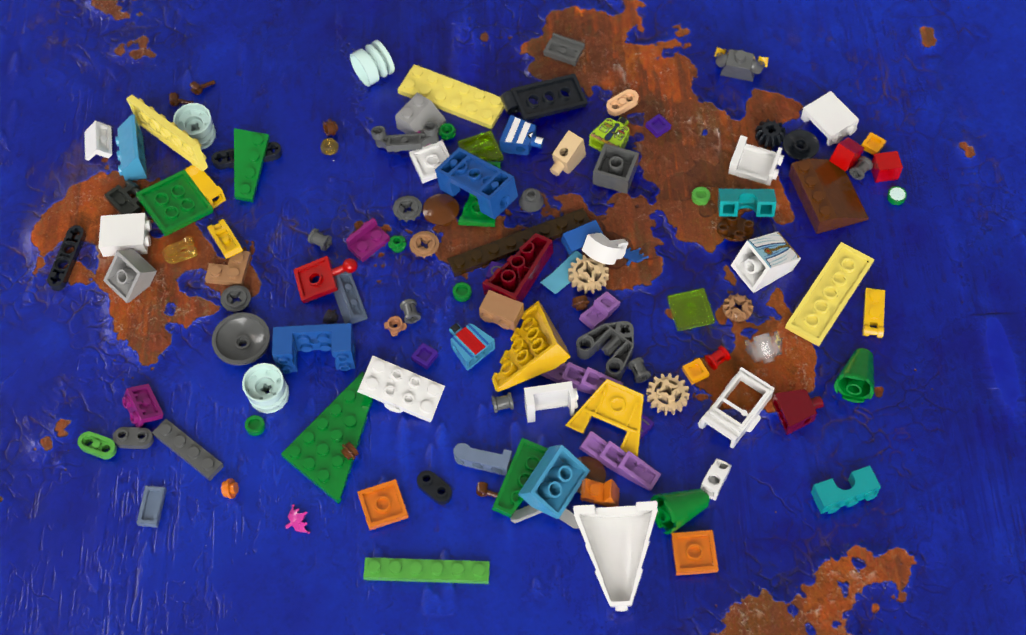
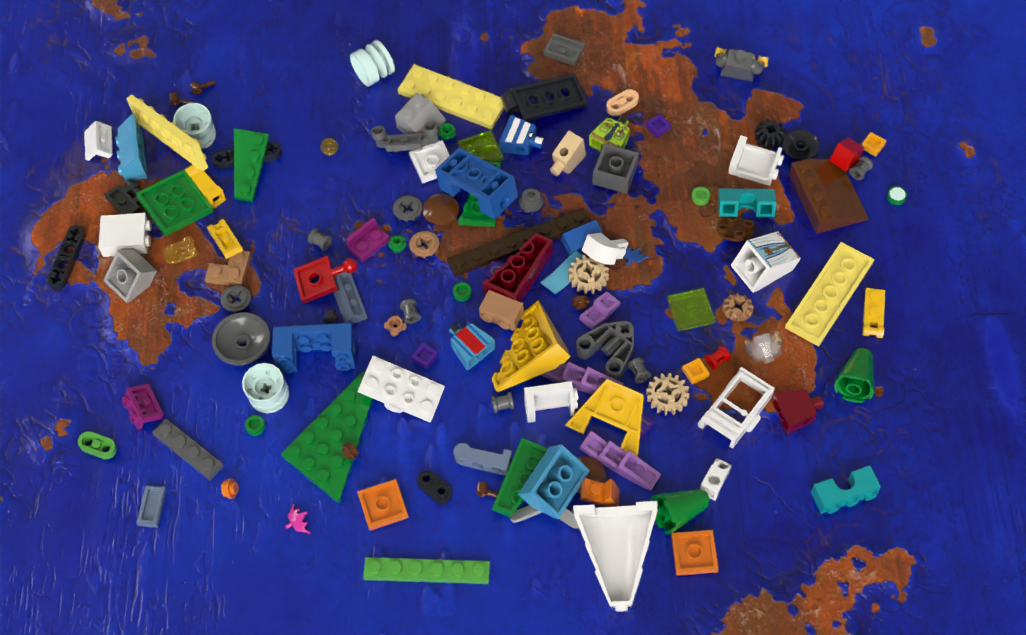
dark grey plate [113,427,154,449] -> none
reddish brown plate [323,119,338,136] -> none
white panel [801,91,859,146] -> none
red piece [871,151,903,183] -> none

